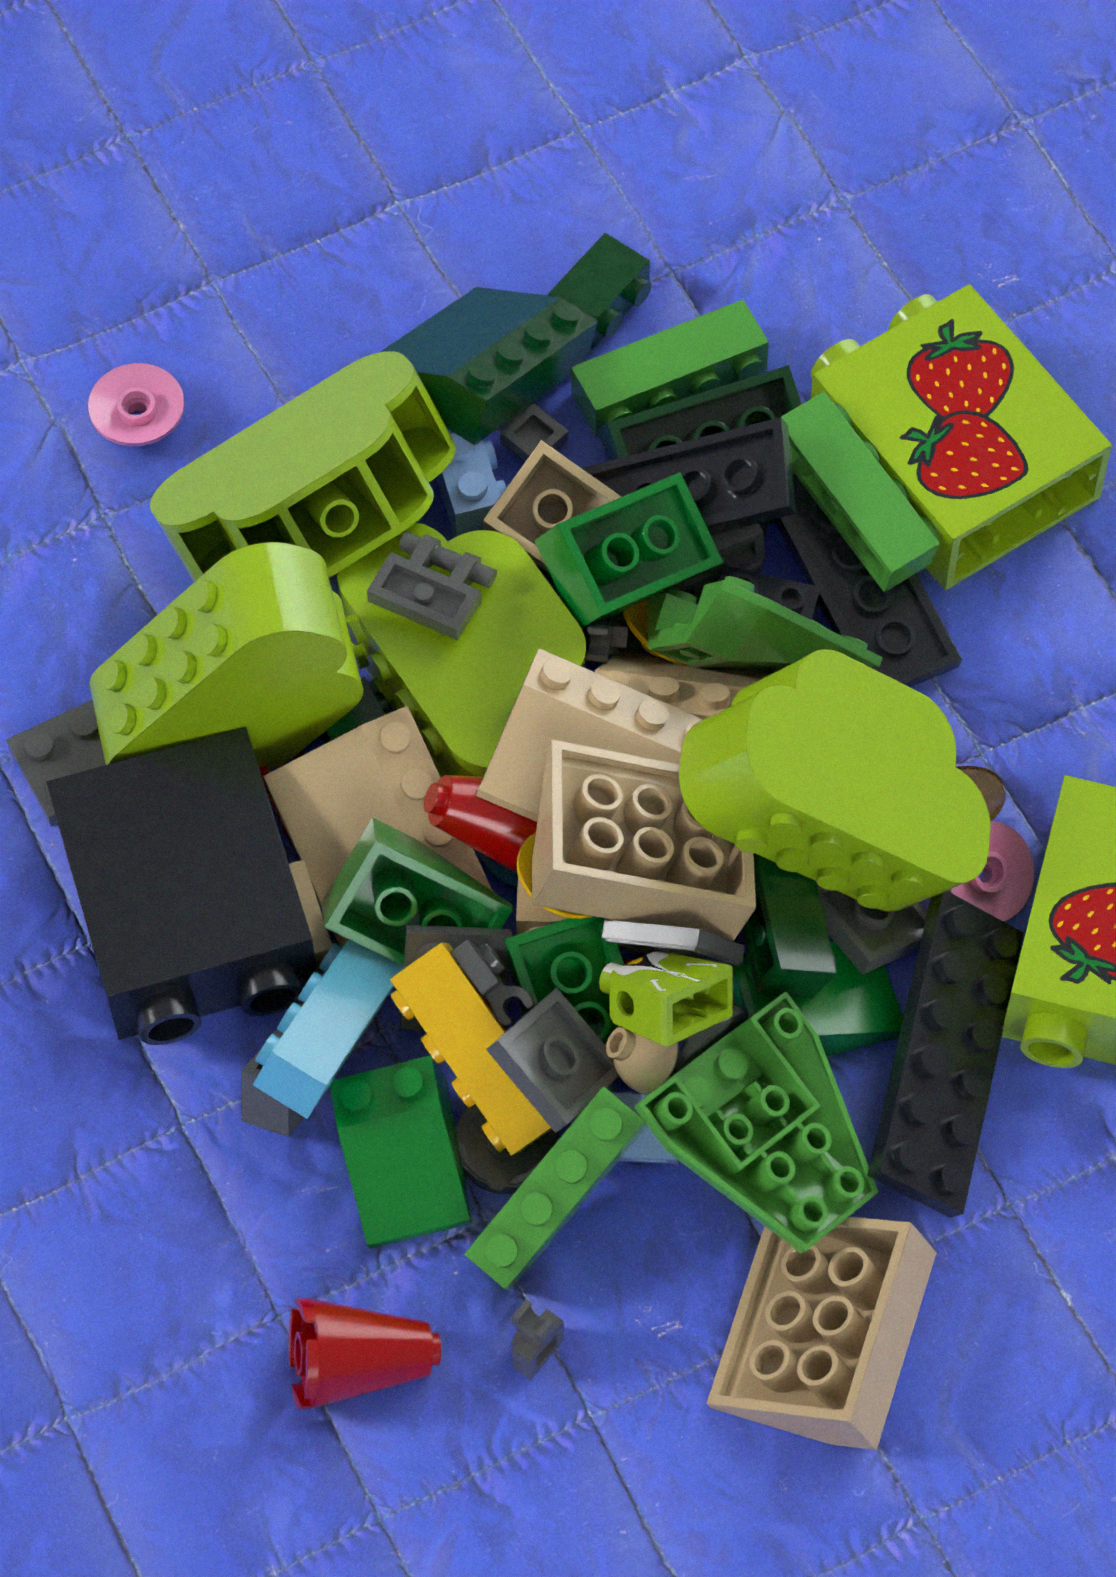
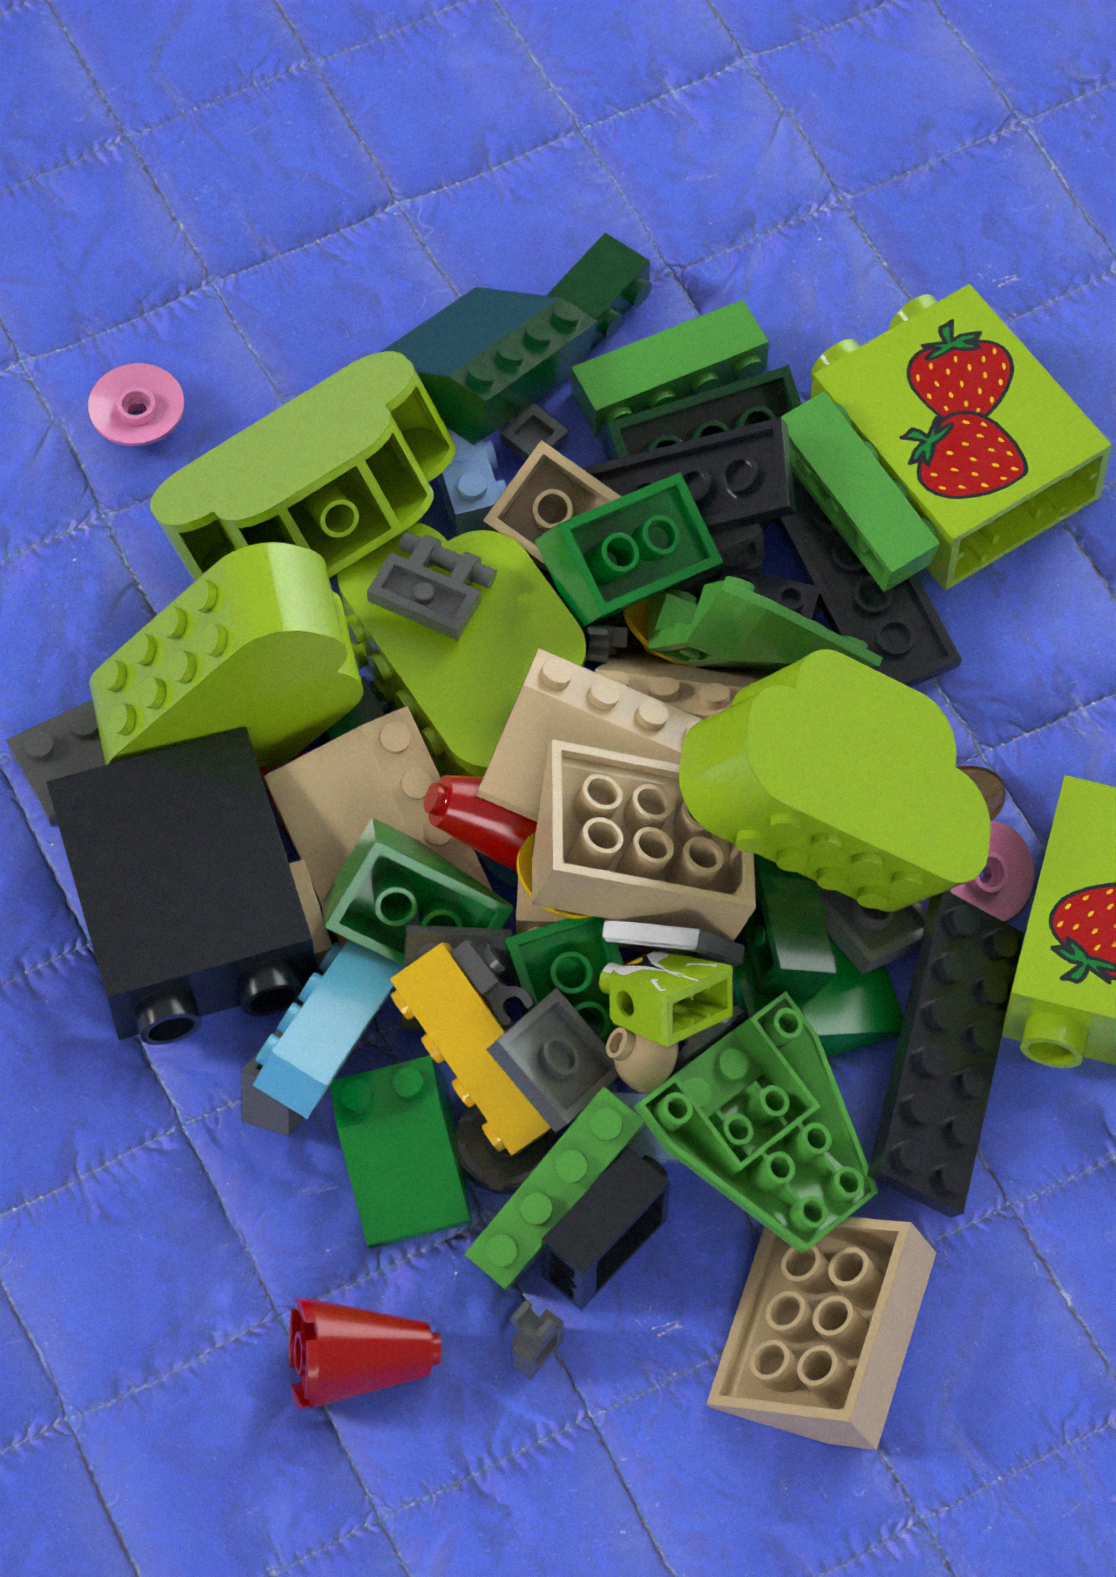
none -> black window [541,1147,670,1310]

